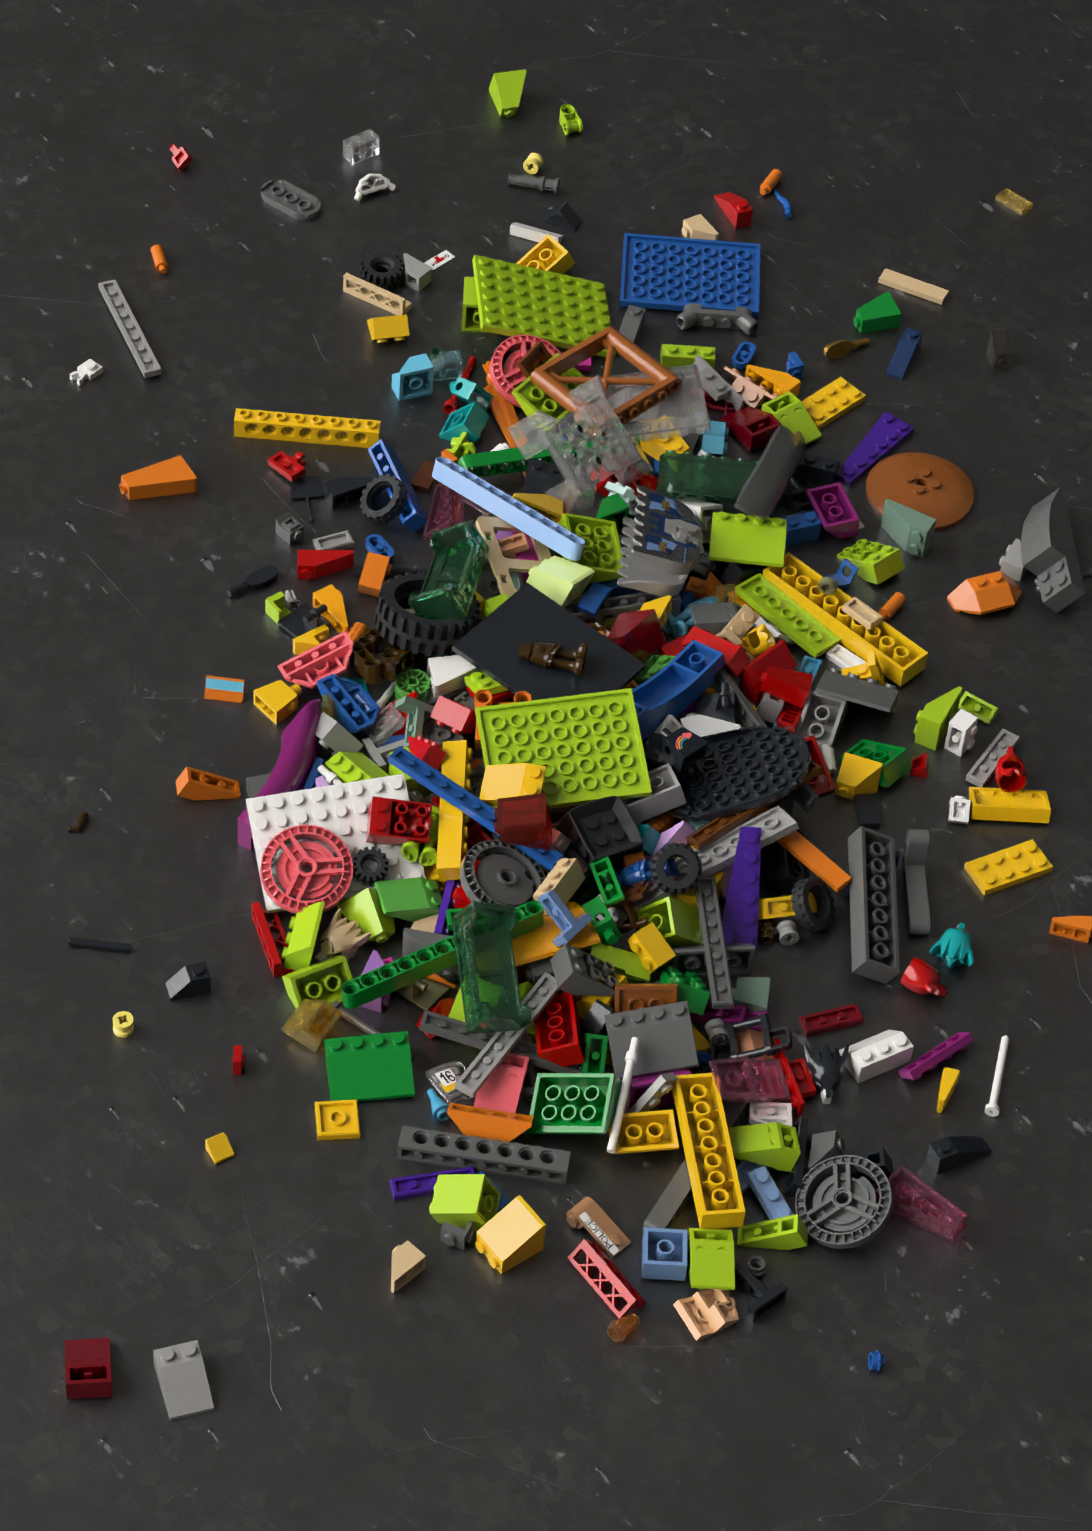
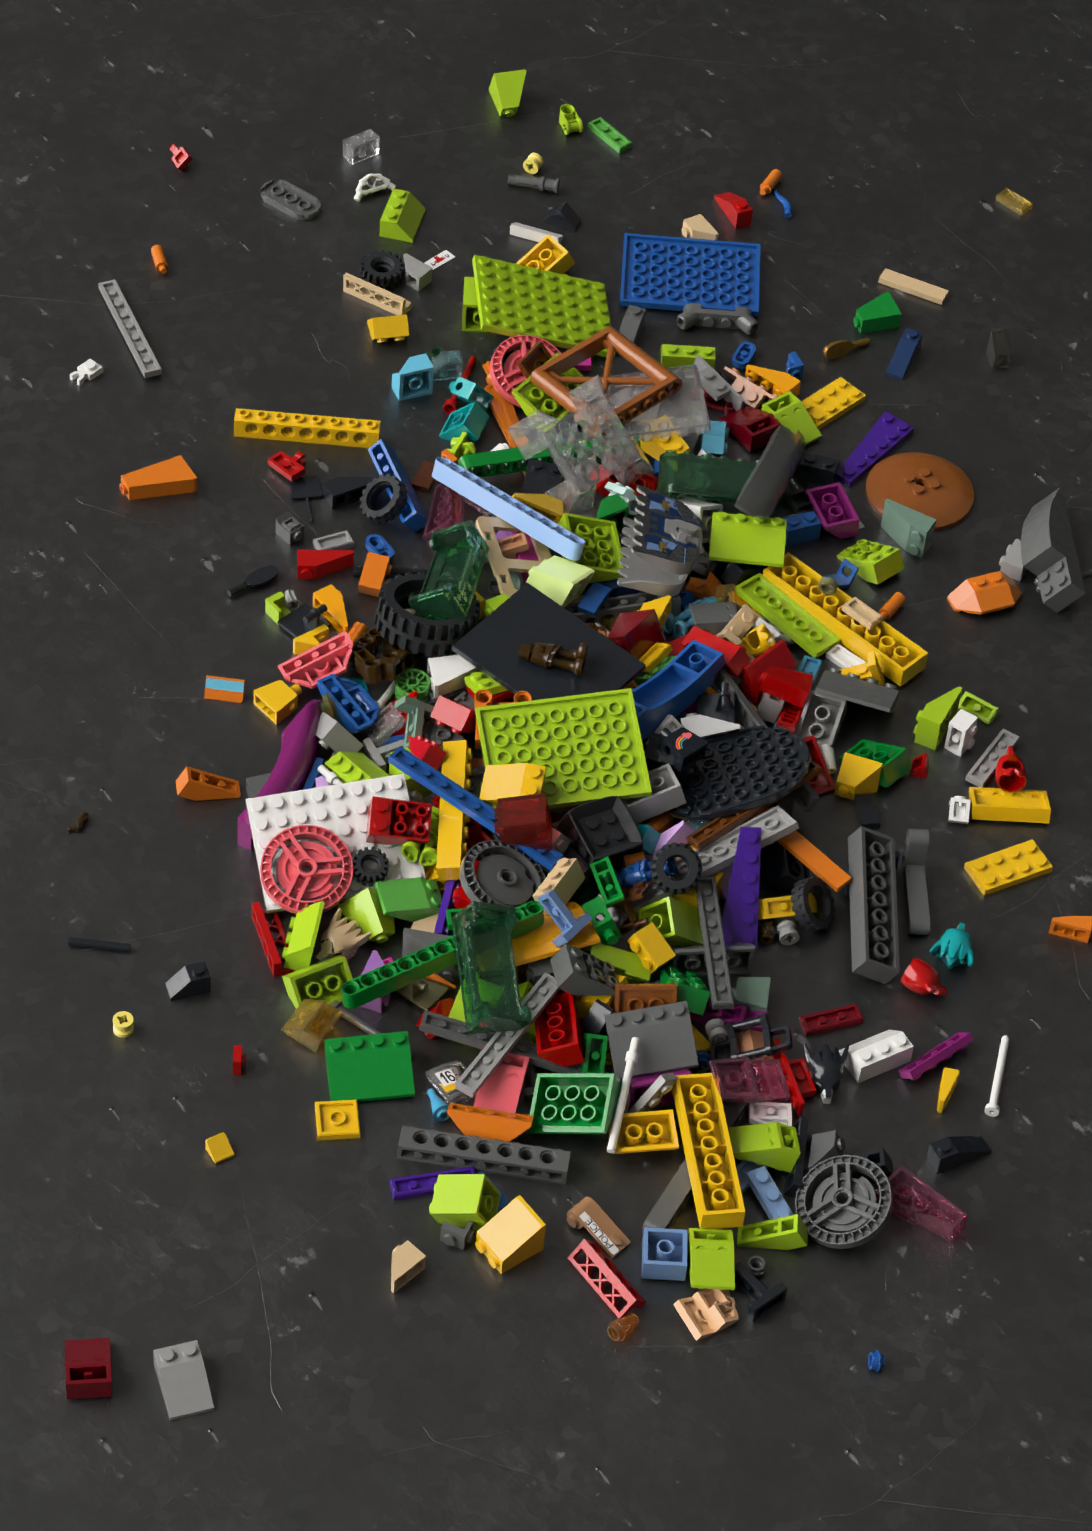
none -> lime slope [379,189,426,243]
none -> bright green tile [587,117,632,154]
none -> yellow tile [639,642,673,673]

